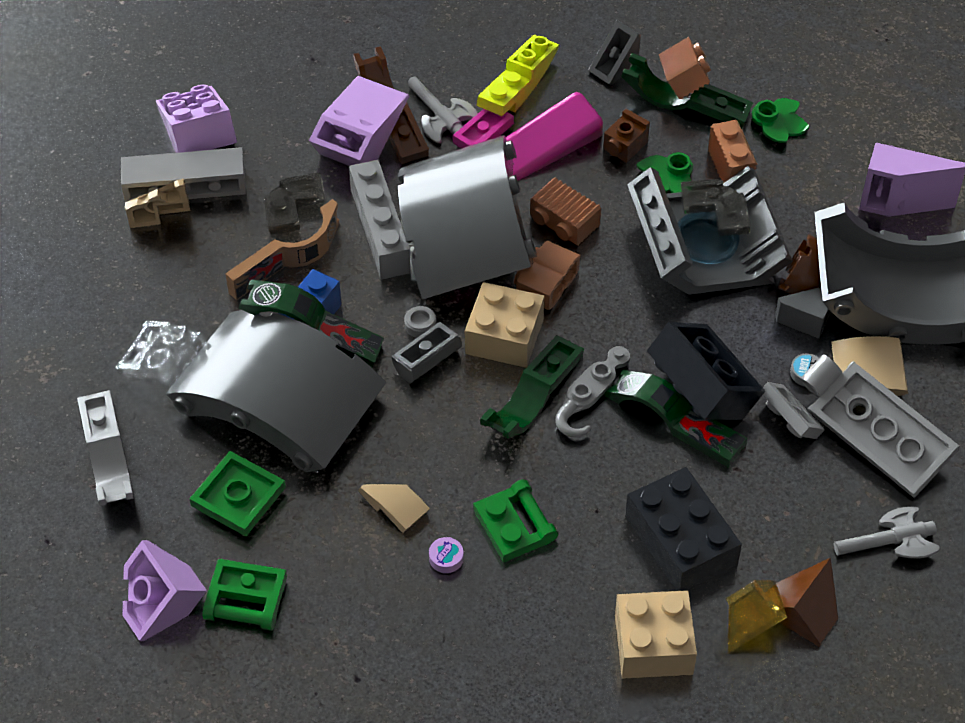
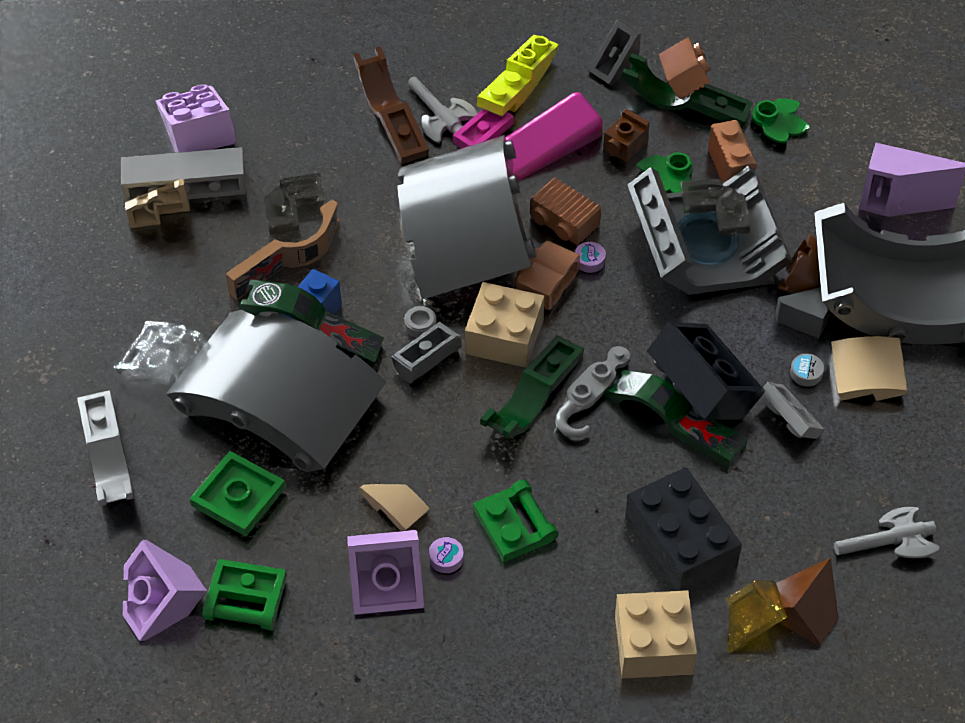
lavender slope [309,76,409,166] -> none
light grey brick [349,160,411,280] -> none
light grey hinge [800,355,959,498] -> none
none -> lavender slope [347,530,424,615]
none -> lavender tile [575,242,606,273]

